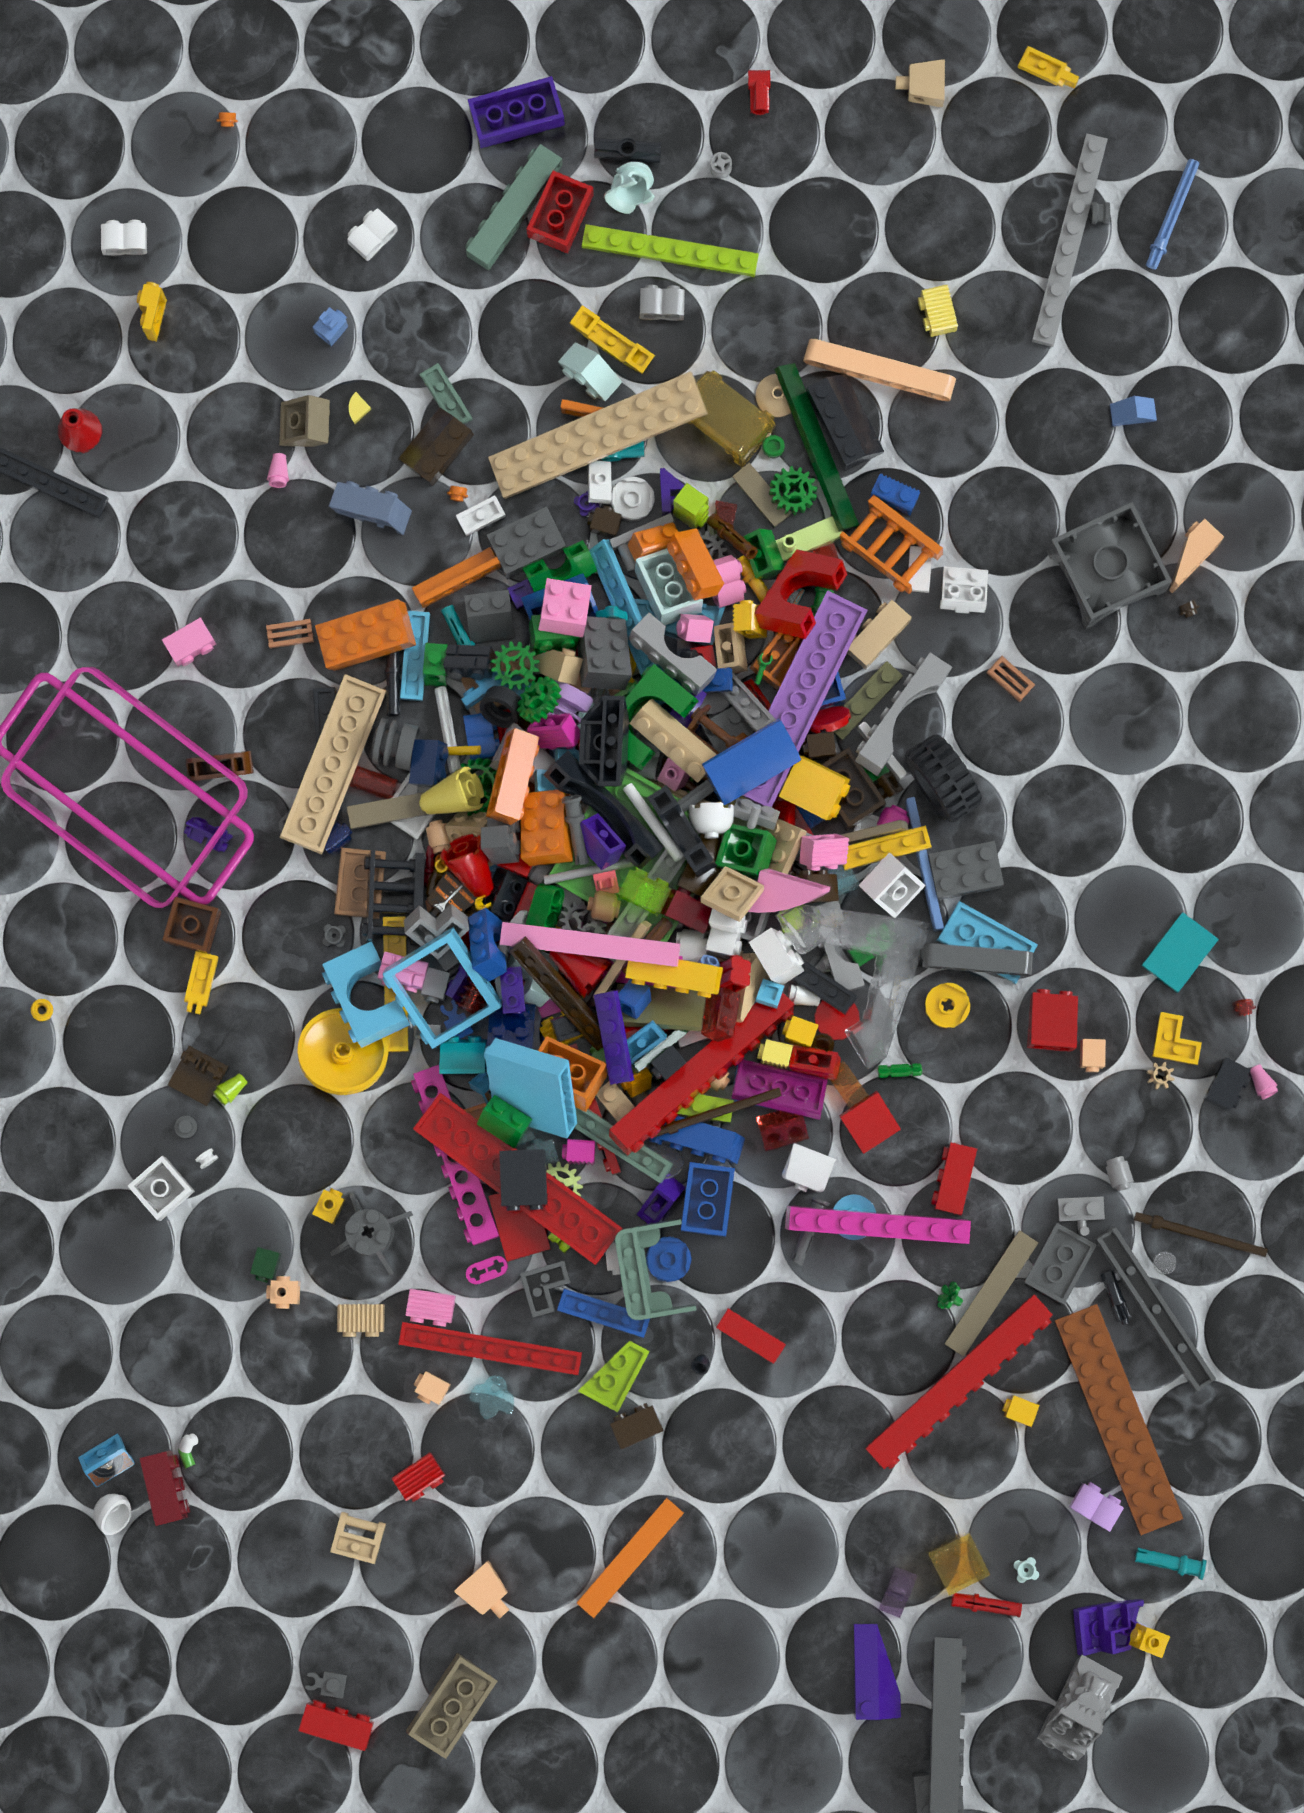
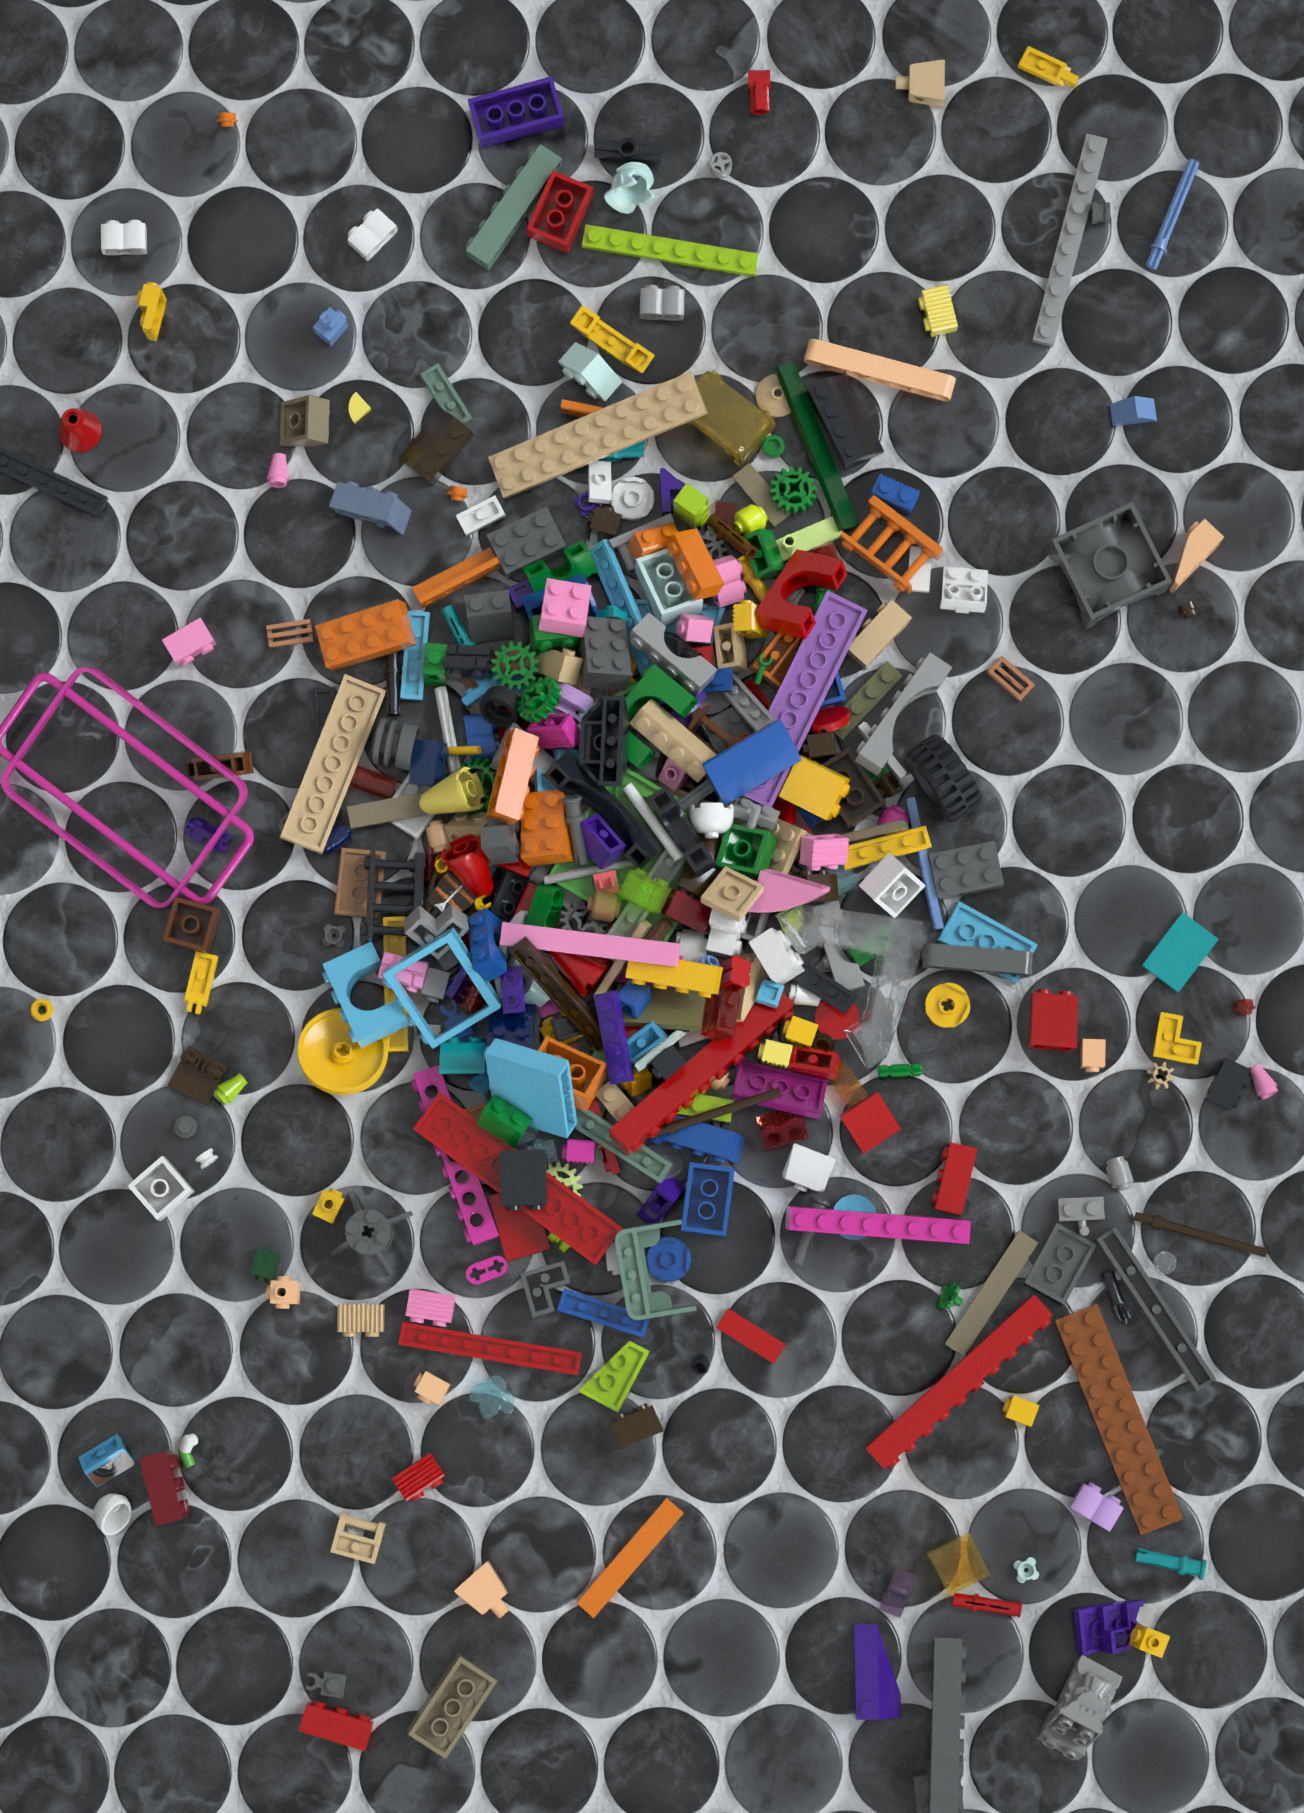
none -> neon yellow head [733,504,767,536]

